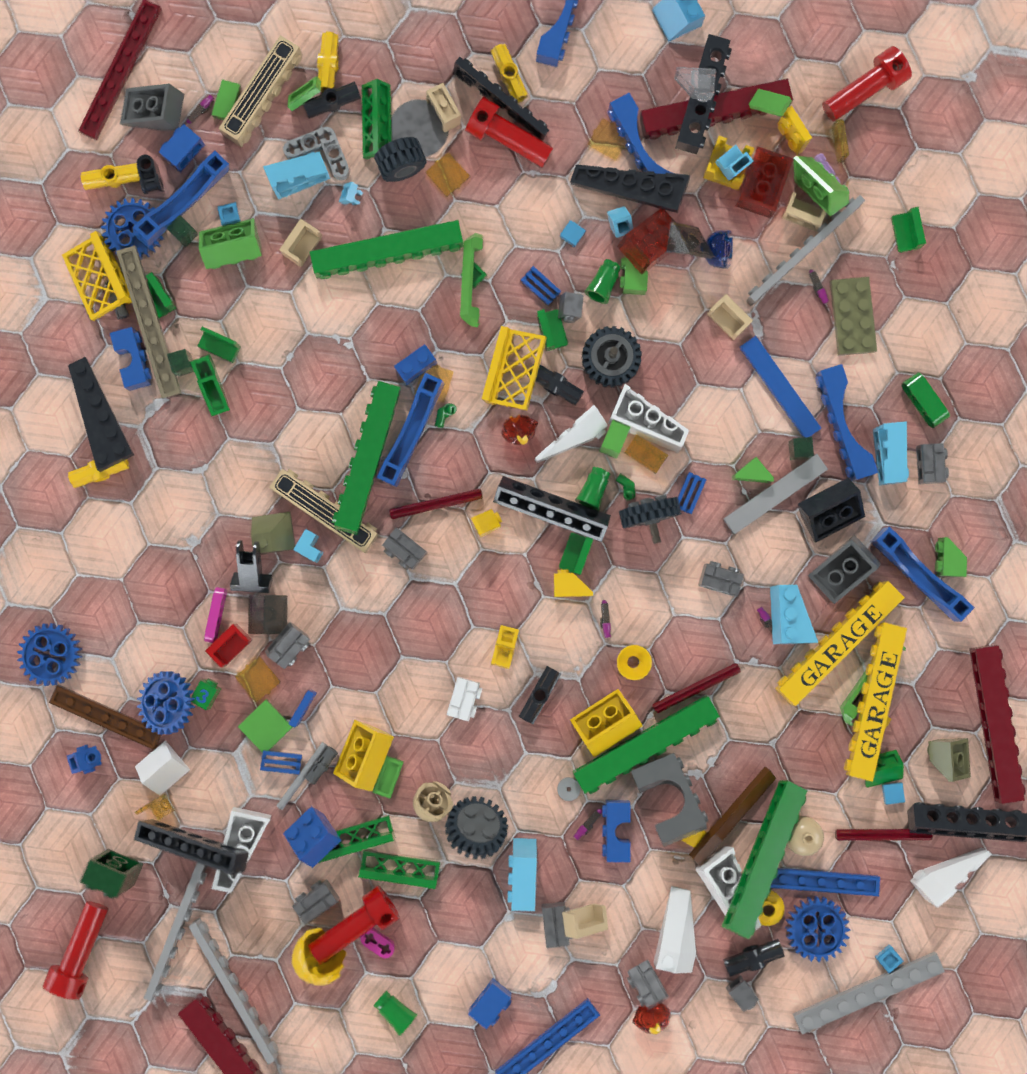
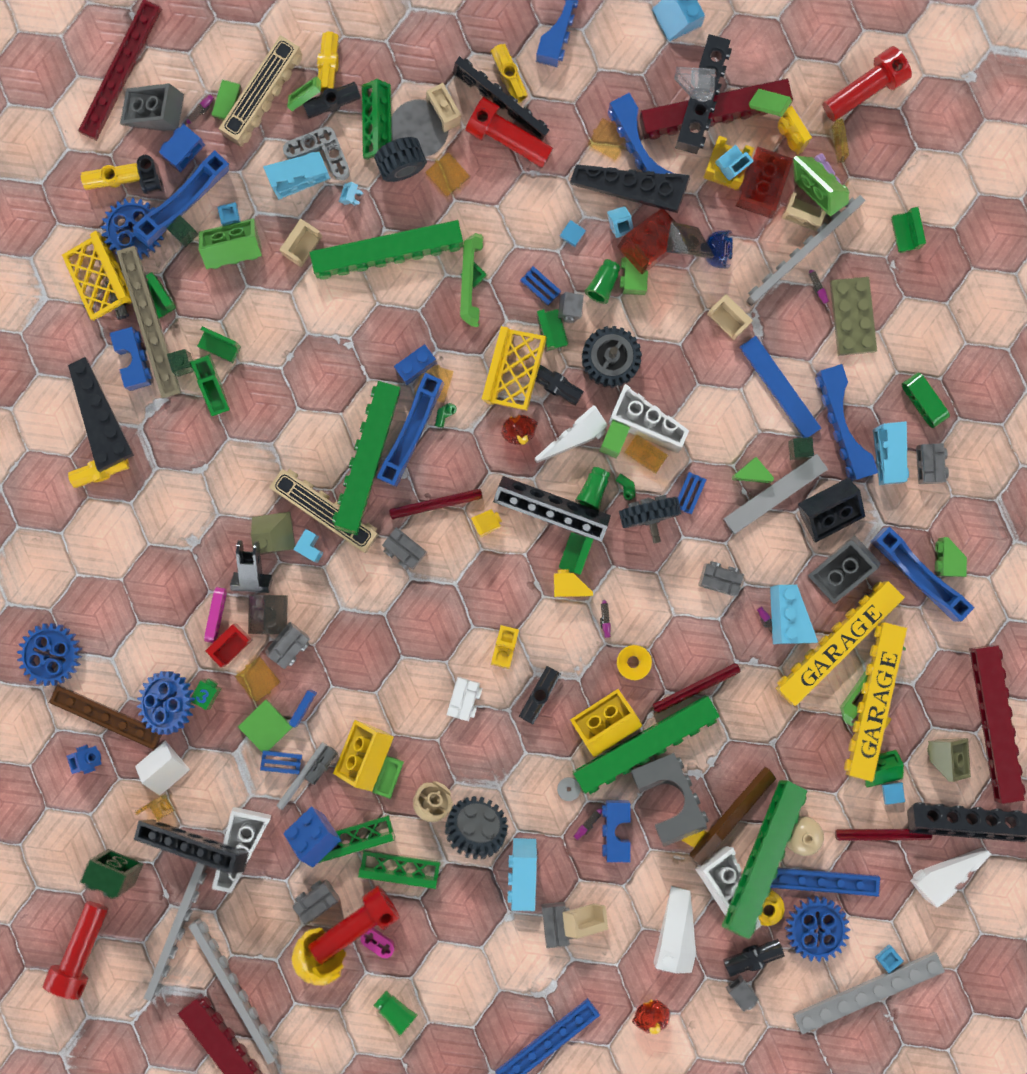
blue brick [468,978,512,1030] -> none
flat silver brick [627,960,669,1009] -> none

